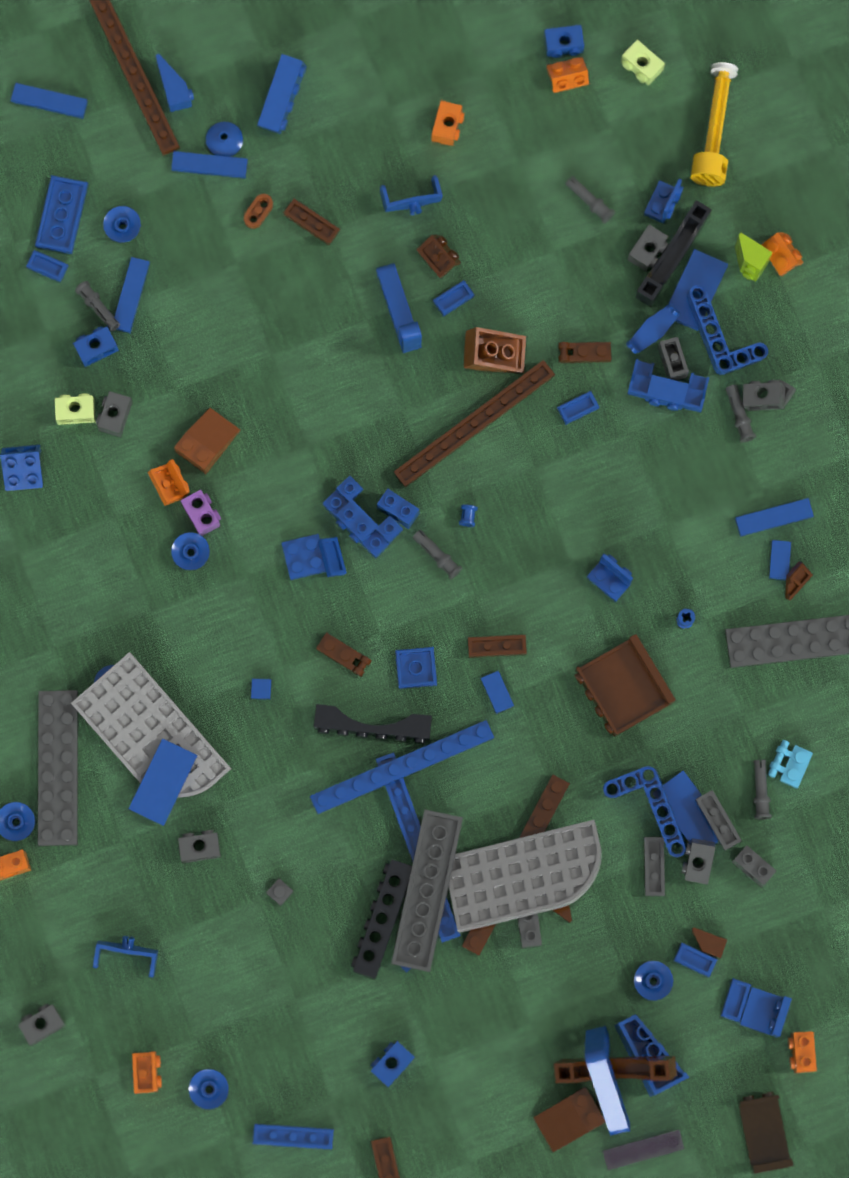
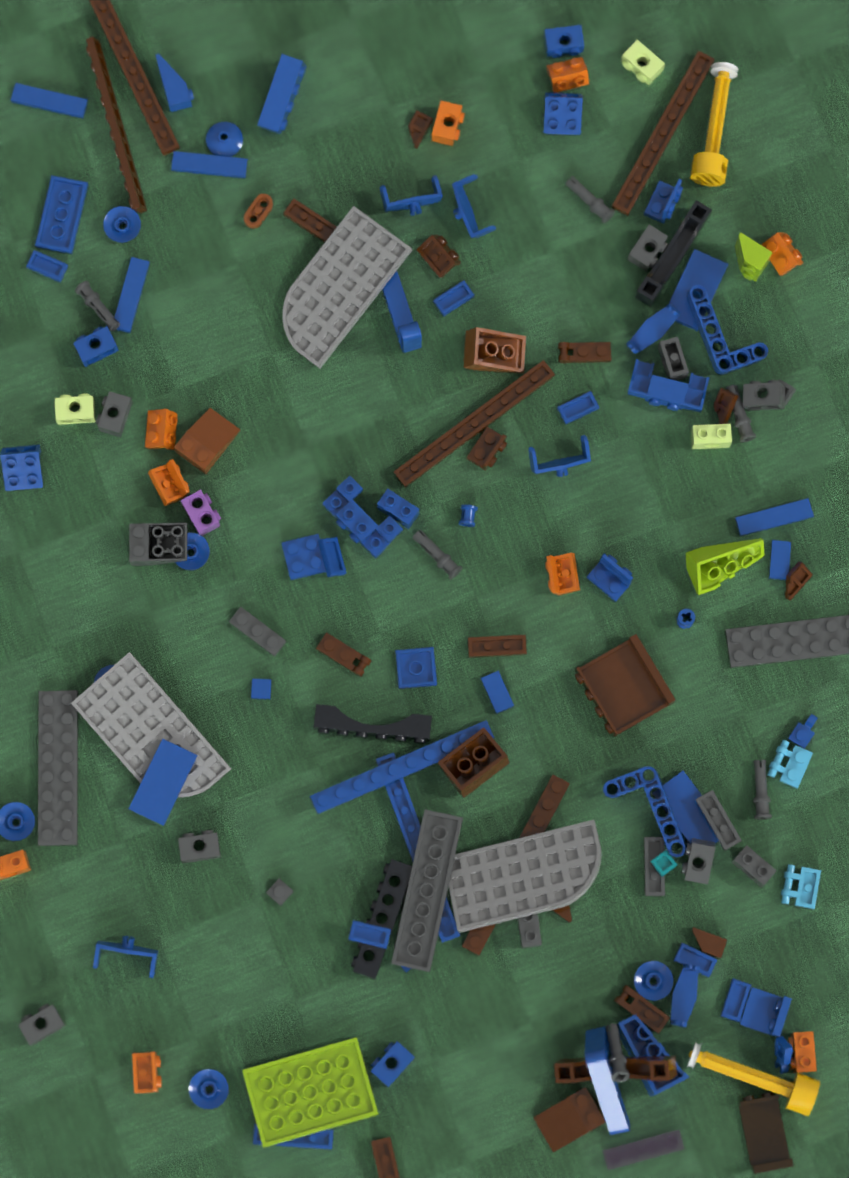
none -> reddish brown plate [86,36,147,214]
none -> dark grey slope [129,523,187,566]
none -> orange bracket [145,409,178,450]
none -> dark grey plate [229,607,286,657]
none -> lime plate [242,1037,379,1148]
none -> light grey plate [282,206,412,369]
none -> blue tile [348,920,391,949]
none -> reddish brown tile [408,110,433,149]
none -> reddish brown slope [438,727,510,798]
none -> blue piece [452,174,496,238]
none -> reddish brown bracket [467,426,508,471]
none -> blue piece [528,435,591,477]
none -> blue bracket [544,92,583,135]
none -> orange bracket [545,552,580,595]
none -> dark grey pin [606,1024,629,1082]
none -> reddish brown plate [612,51,715,216]
none -> reddish brown plate [614,985,670,1034]
none -> teal tile [650,850,678,877]
none -> blue piece [670,963,700,1028]
none -> lime wedge [685,538,765,595]
none -> yellow piece [687,1042,820,1117]
none -> yellowish green brick [691,424,732,449]
none -> reddish brown tile [713,388,739,424]
none -> blue plate [774,1036,793,1074]
none -> medium azure plate [781,864,821,909]
none -> blue plate [788,714,818,749]

